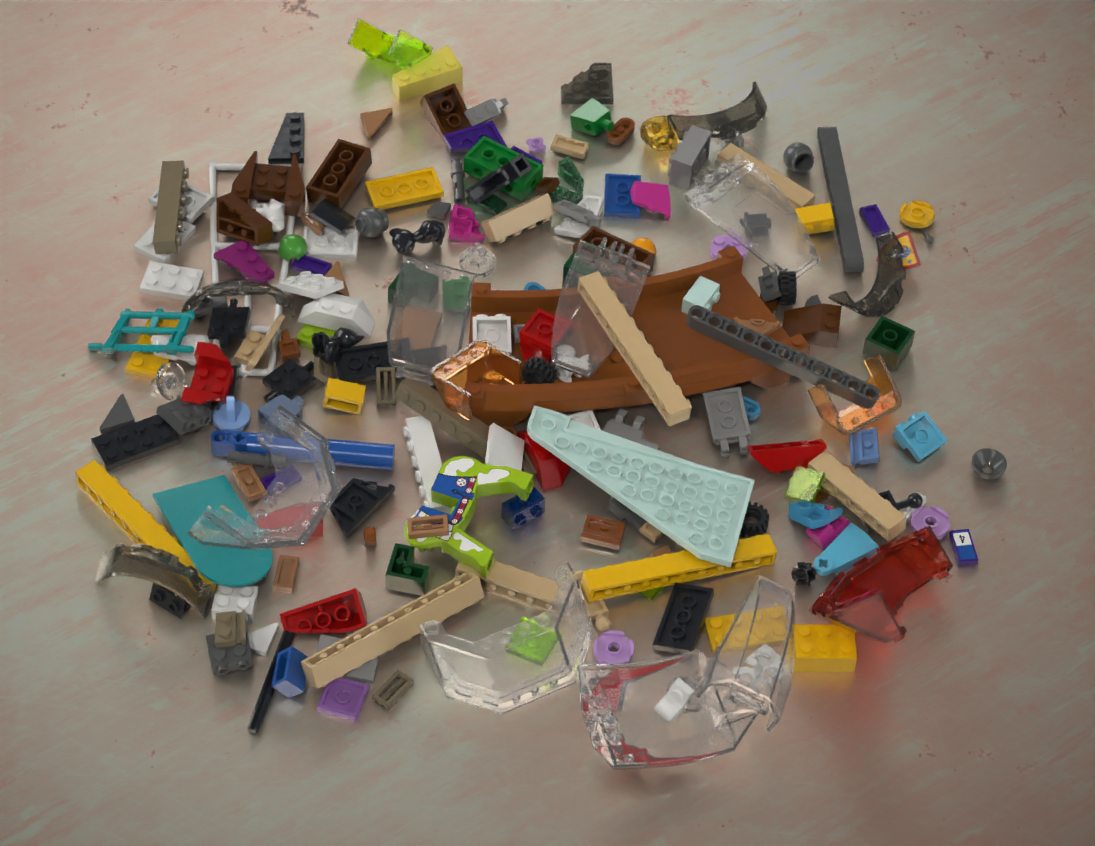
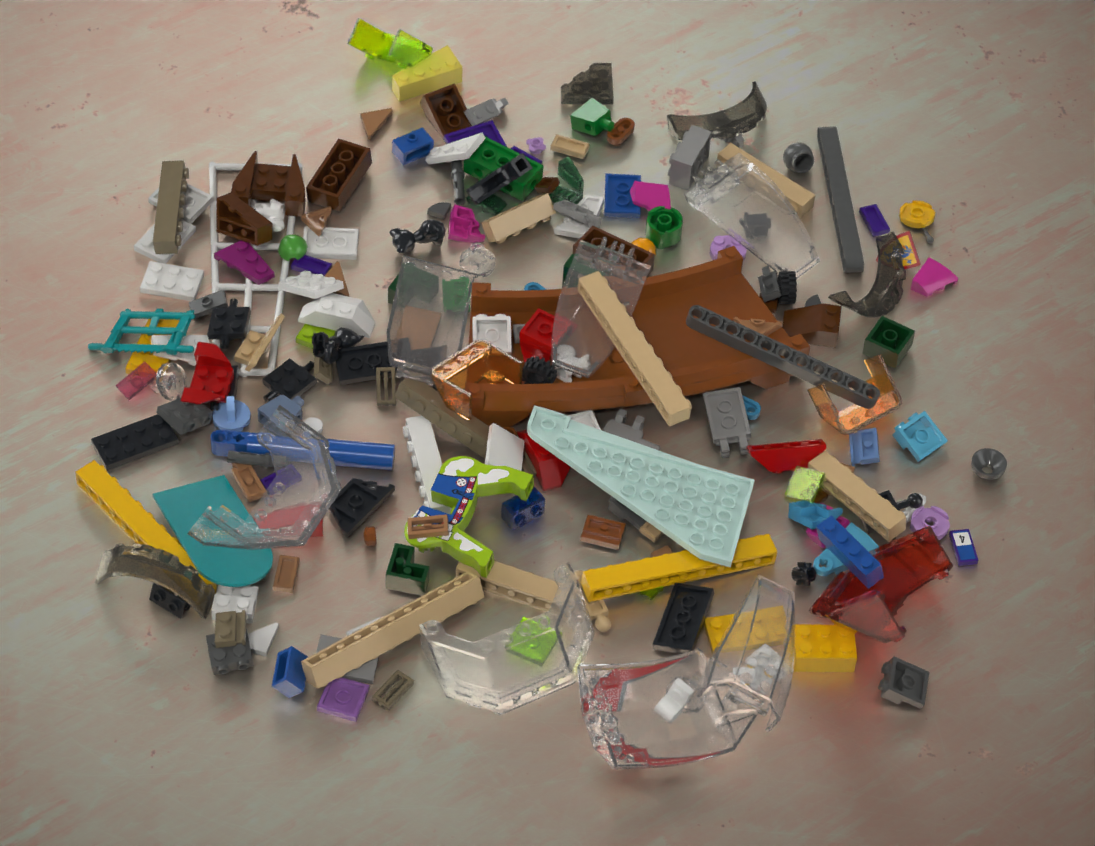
dark grey tile [100,394,135,434] -> none
clear smoke windscreen [181,278,295,318] -> none
black axle [247,630,294,734] -> none
black wing [268,112,304,164] -> none
dark orange plate [278,329,301,361] -> none
red wedge [280,588,367,634] -> none
black slope [310,198,355,235] -> none
yellow brick [322,378,366,415] -> none
dark grey piece [355,207,389,238] -> none
yellow plate [365,167,444,210] -> none
lavender plate [593,630,634,668] -> none
clear yellow helmet [640,116,679,151] -> none
light aqua brick [681,276,721,318] -> none
black tyre [740,502,769,538] -> none
yellow brick [795,202,835,236] -> none
none -> clear pink plate [116,362,158,401]
none -> white tile [303,417,323,436]
none -> blue brick [392,127,434,166]
none -> white wing [425,132,485,164]
none -> green brick [645,206,683,249]
none -> blue brick [816,515,884,589]
none -> dark grey plate [878,656,929,709]
none -> dark pink slope [910,257,958,297]

